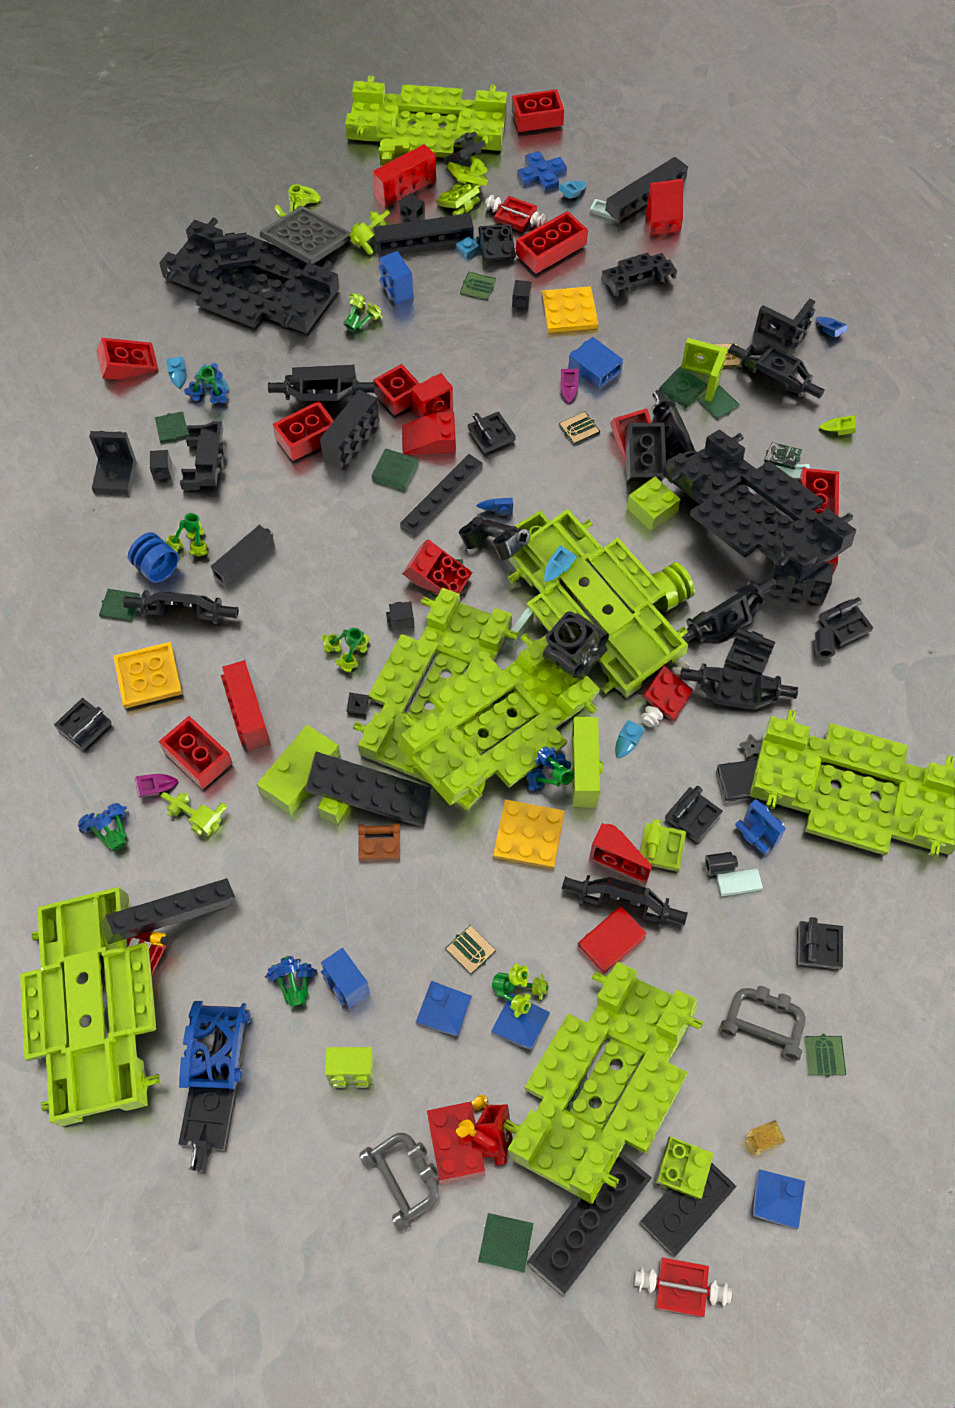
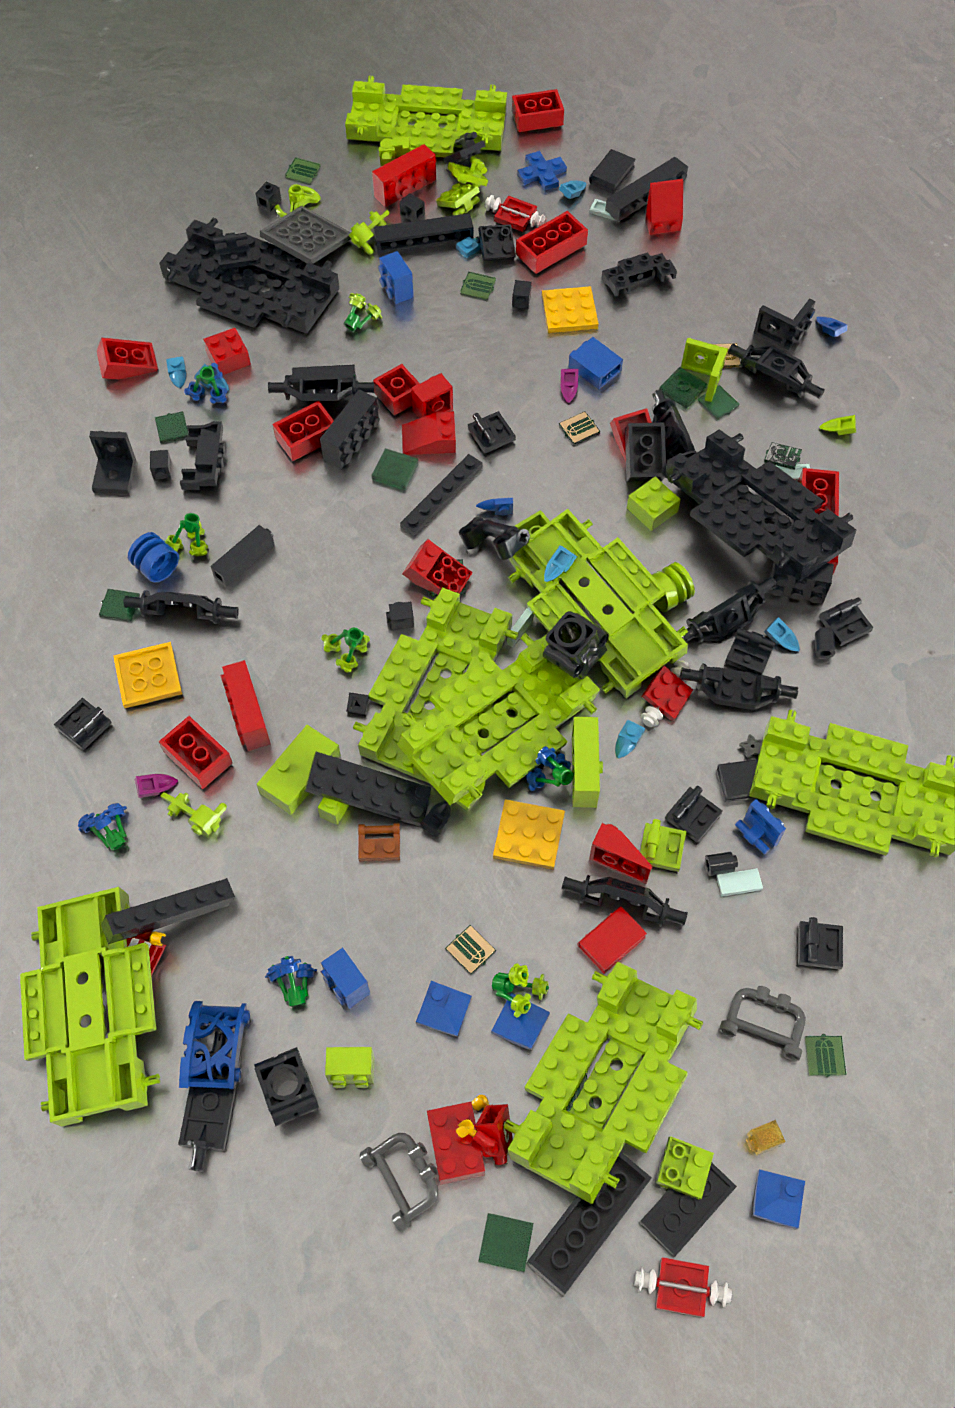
none -> red brick [203,327,251,375]
none -> black piece [254,1047,319,1126]
none -> black brick [255,181,281,212]
none -> clear green piece [285,157,321,184]
none -> black plate [420,801,451,837]
none -> black piece [589,149,636,193]
none -> dark azure plate [764,617,800,652]

